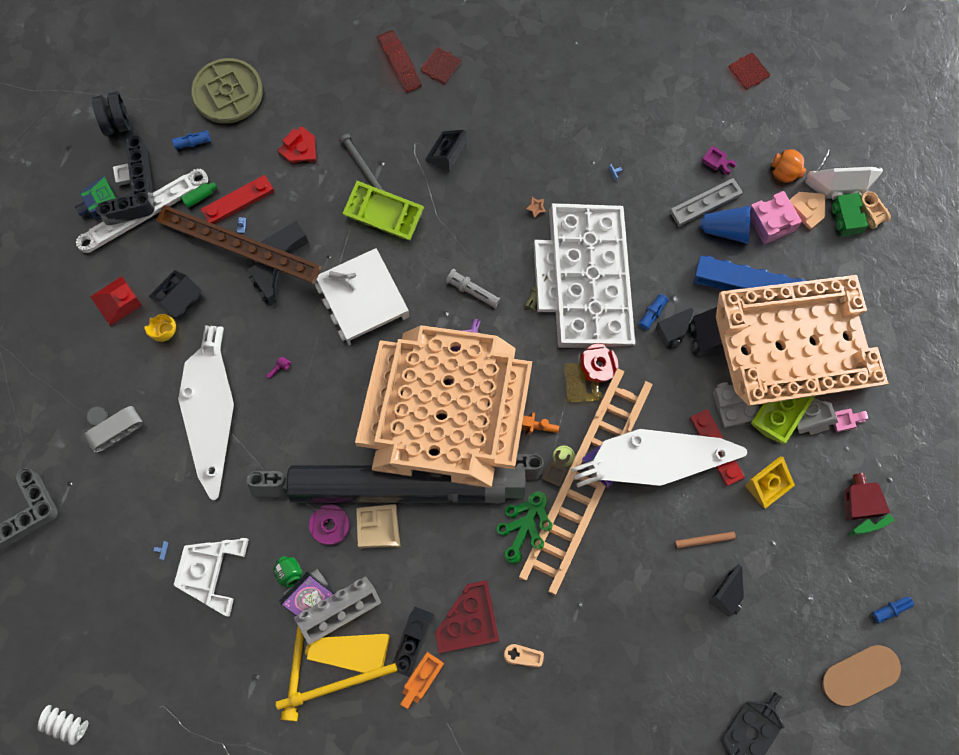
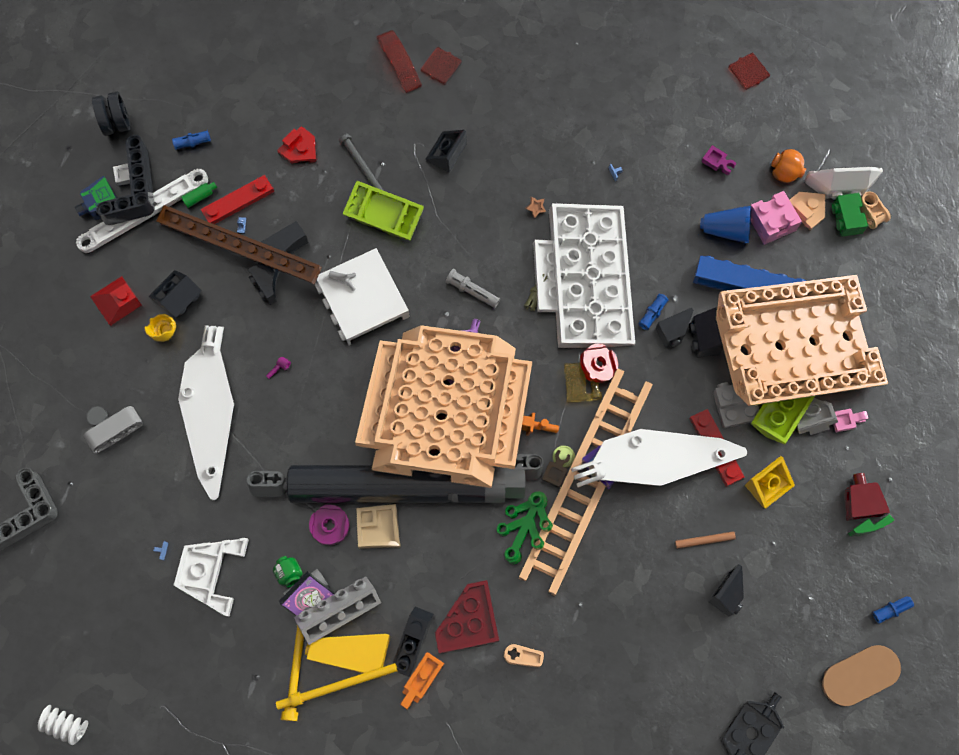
olive plate [191,58,263,123] -> none
light grey plate [670,178,743,227] -> none

